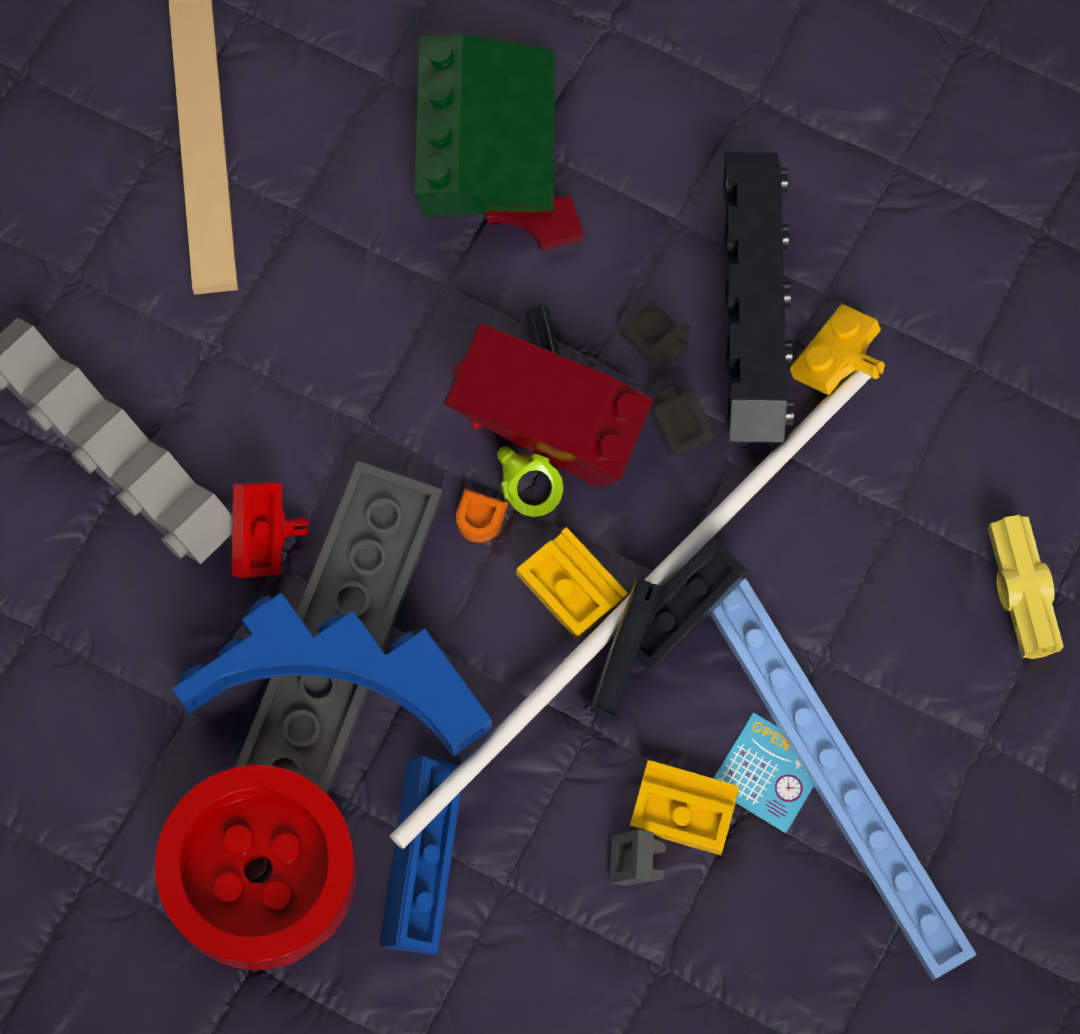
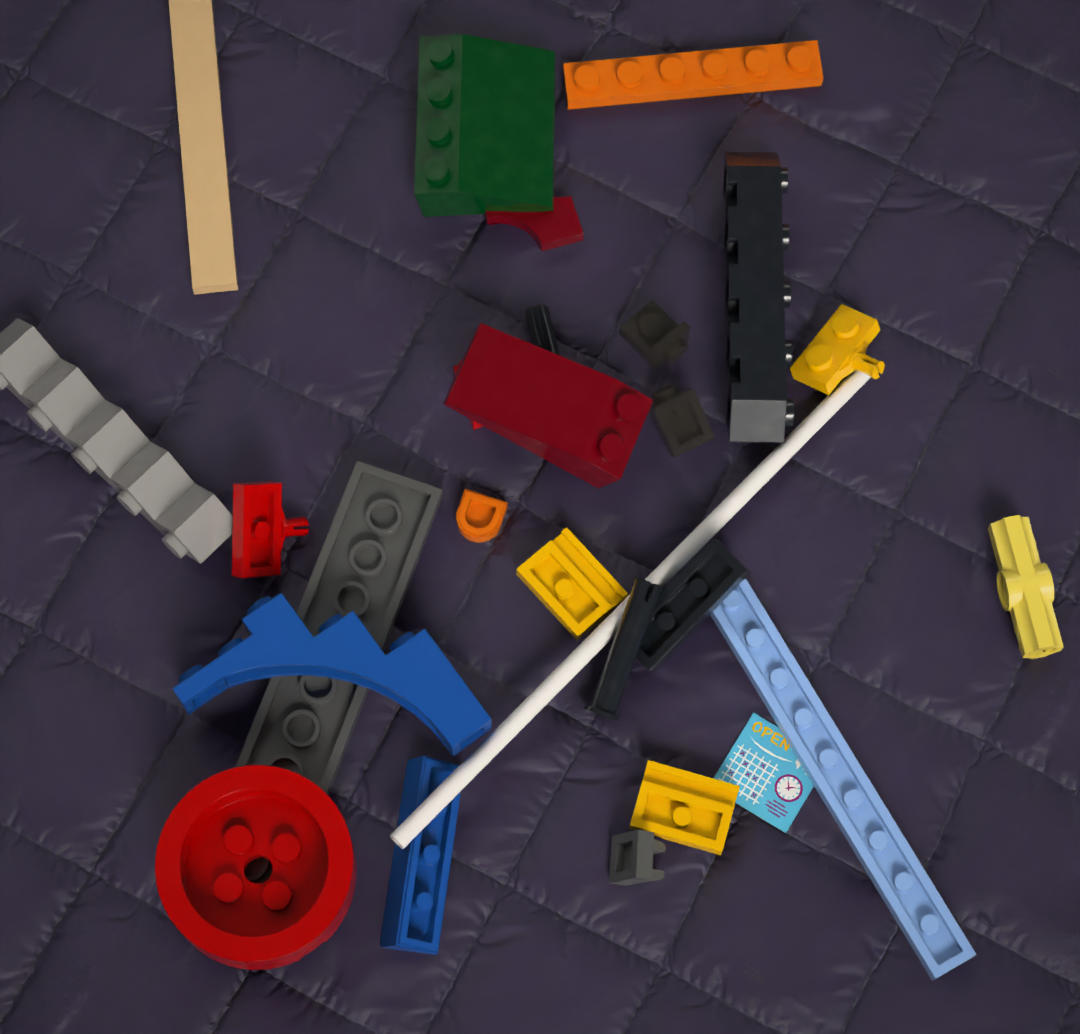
lime piece [497,446,563,517] -> none
none -> orange plate [563,40,824,110]

